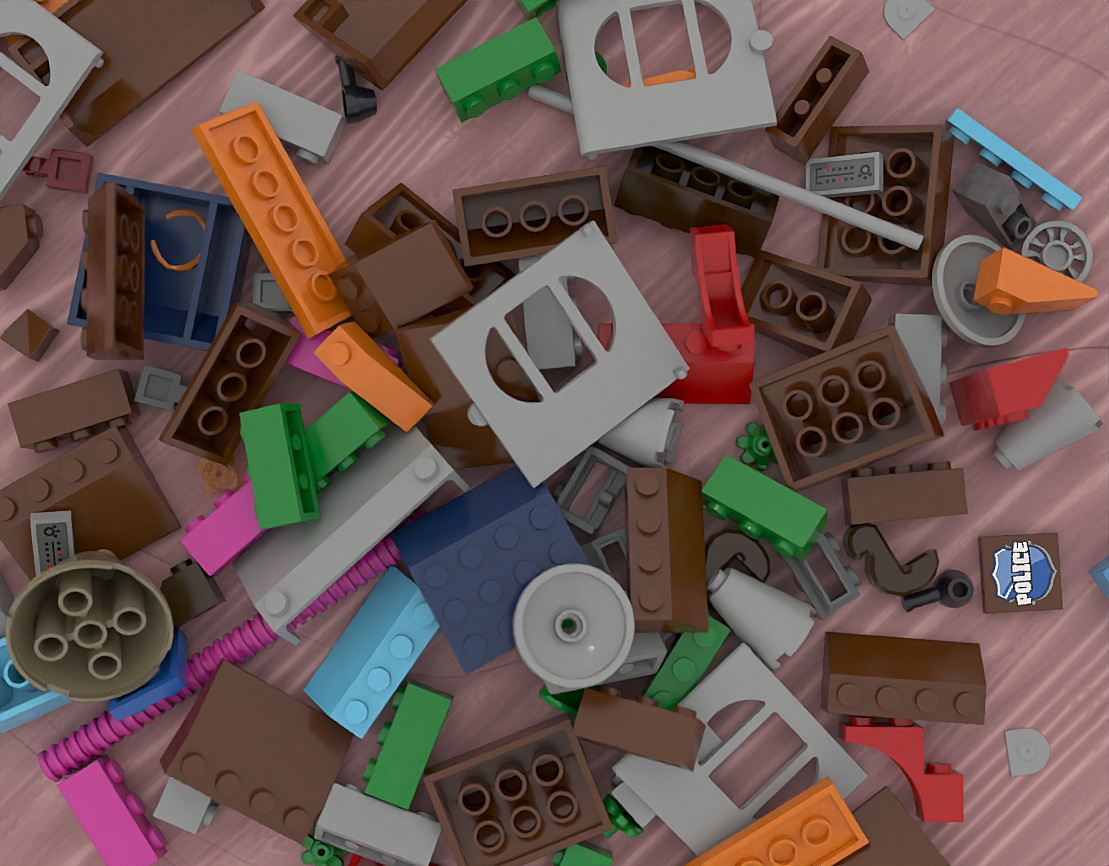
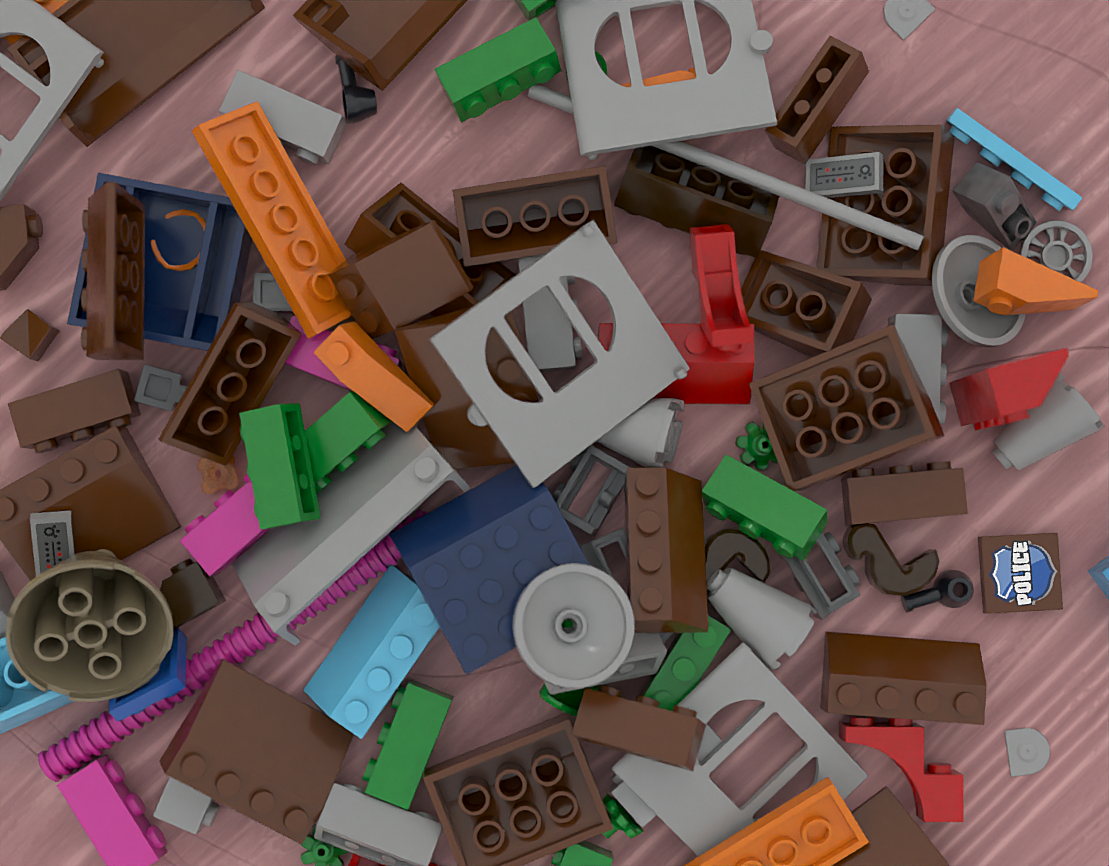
dark red plate [22,148,93,194] -> none

